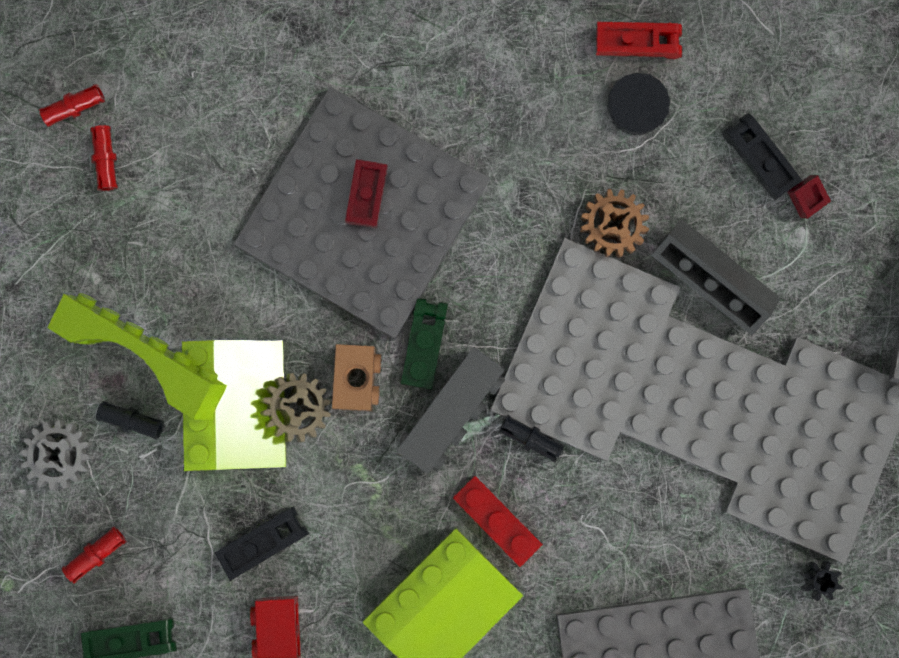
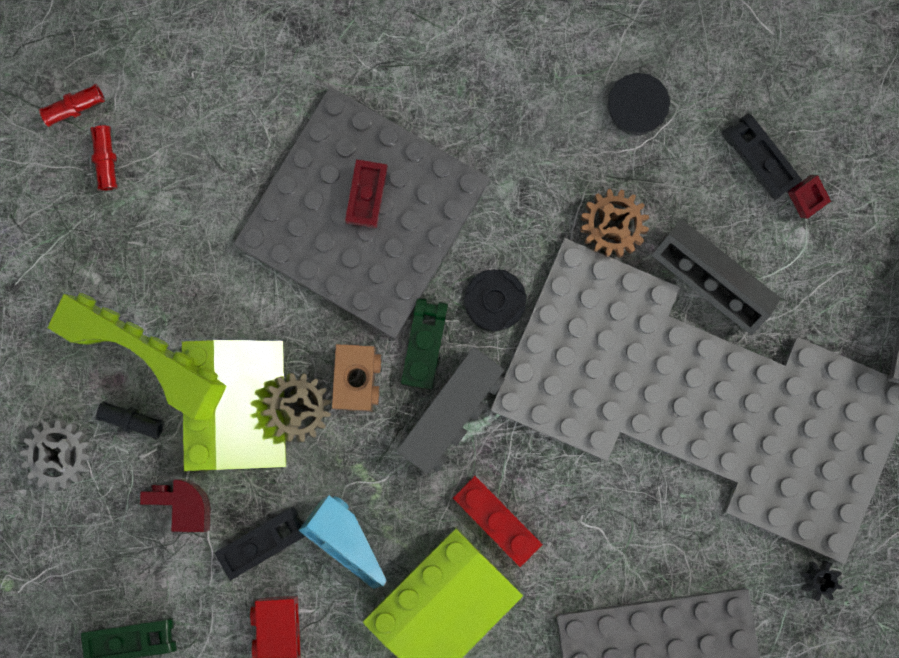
red pin [61,526,127,584] -> none
black pin [498,415,564,463] -> none
red plate [596,21,682,59] -> none
none -> dark red brick [140,479,211,532]
none -> medium azure slope [298,495,387,589]
none -> black tile [464,269,526,332]

